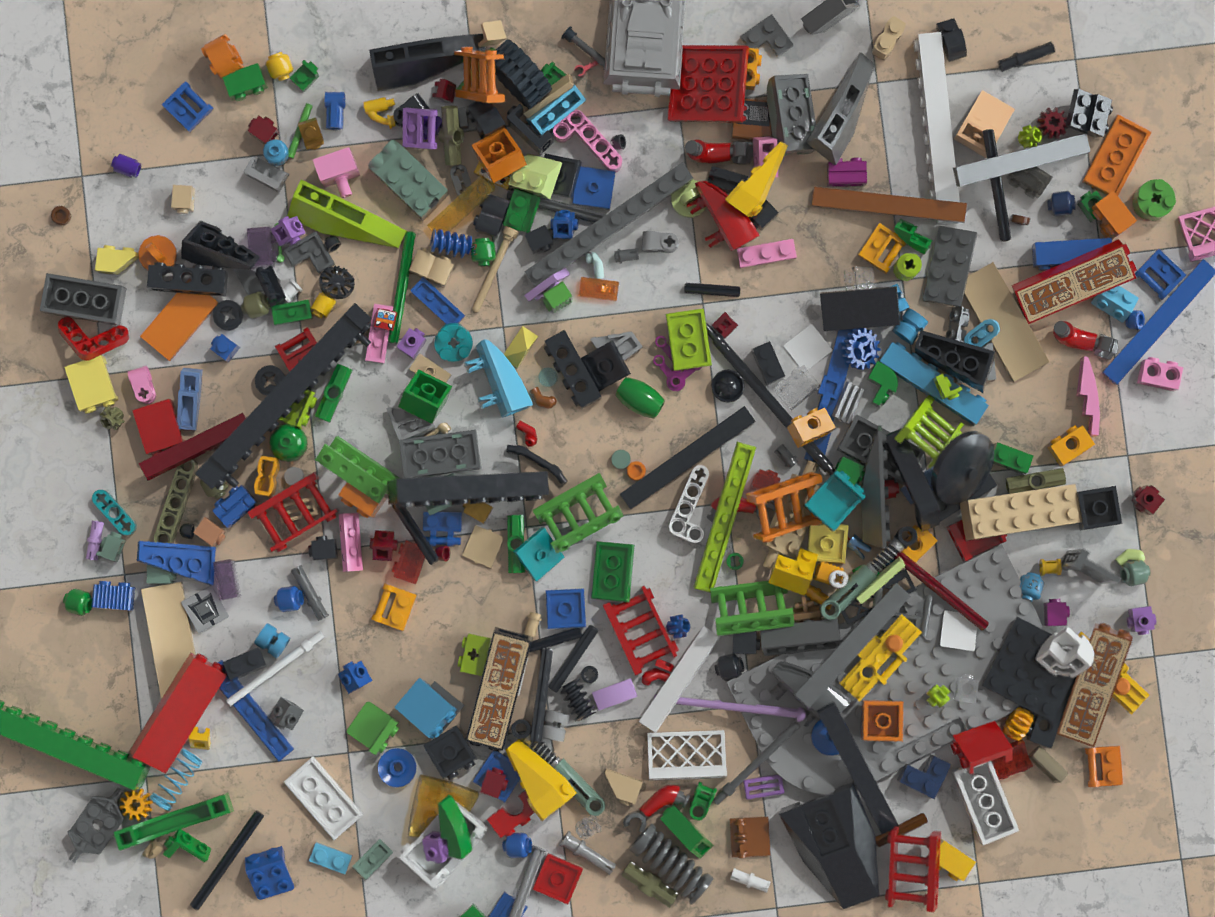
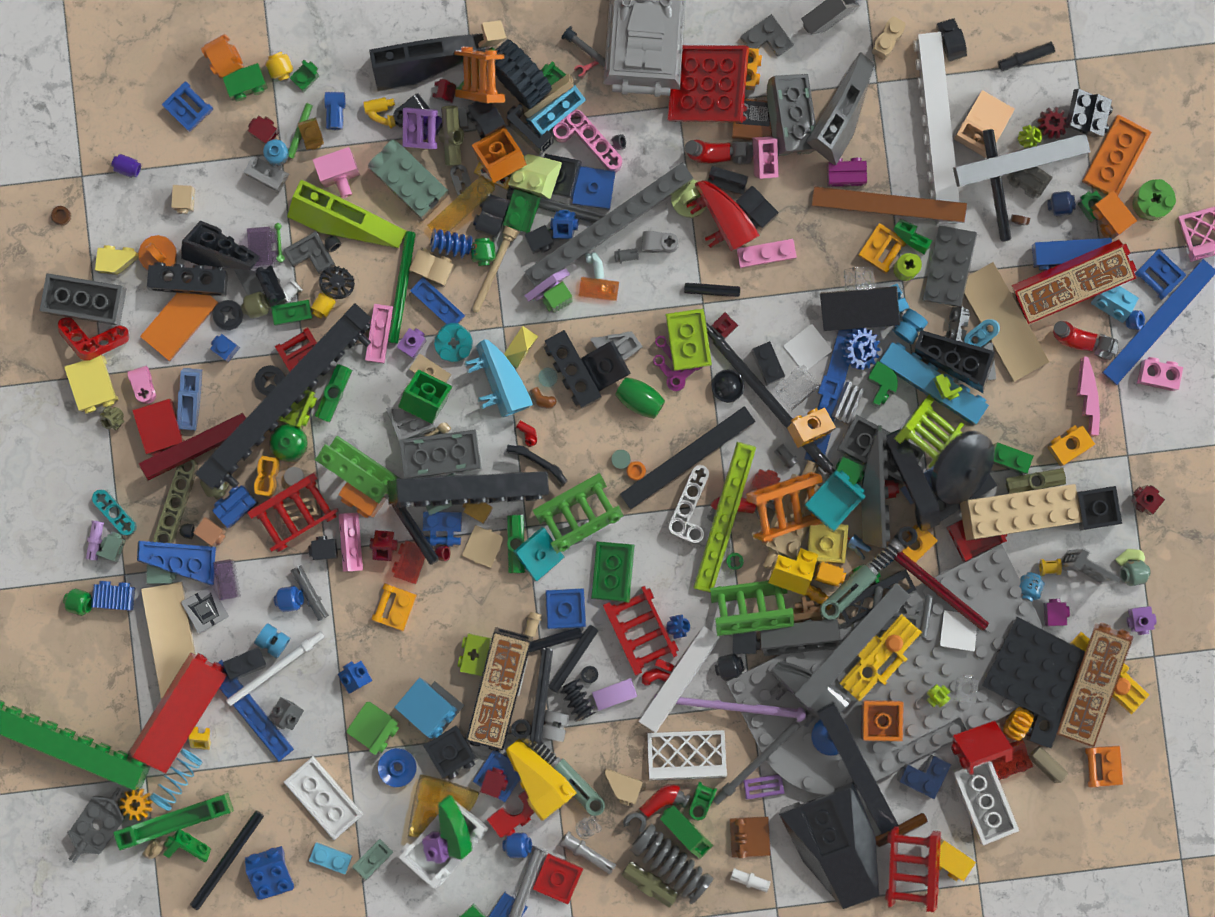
medium lavender brick [271,216,306,246] -> none
tile [374,308,397,331] -> none
yellow wedge [725,142,788,217] -> none
white bush [829,570,848,588] -> none
yellowish green tile [856,557,905,603] -> none
white brick [1036,626,1094,678] -> none

